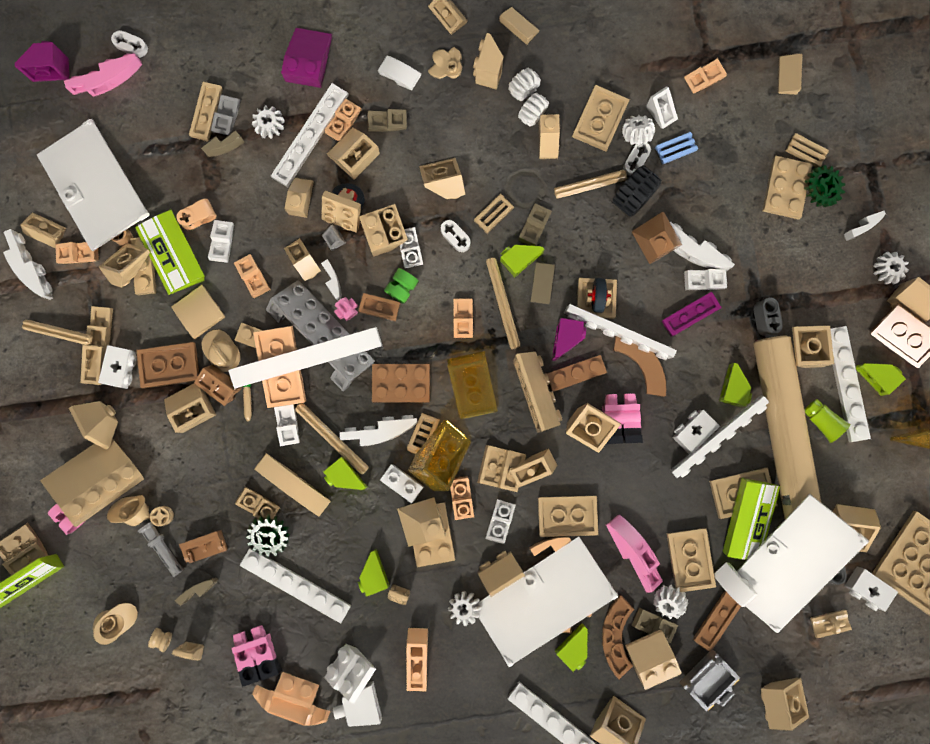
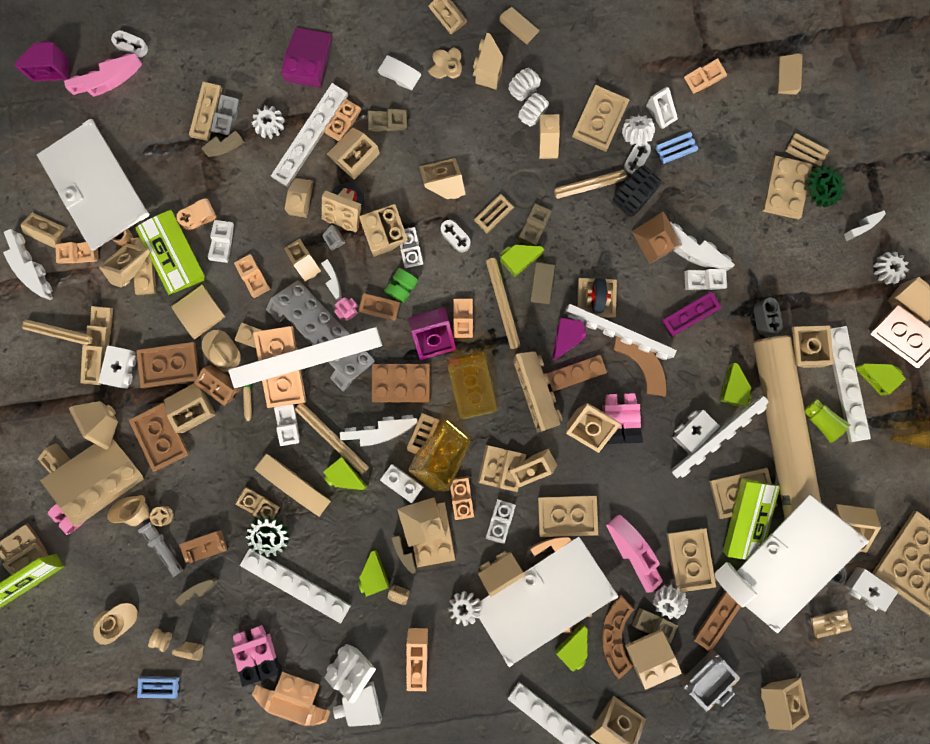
none -> tan slope [38,444,71,473]
none -> medium nougat plate [129,403,190,472]
none -> light blue tile [137,676,179,698]
none -> dark tan slope [392,534,417,574]
none -> magenta slope [408,307,456,360]

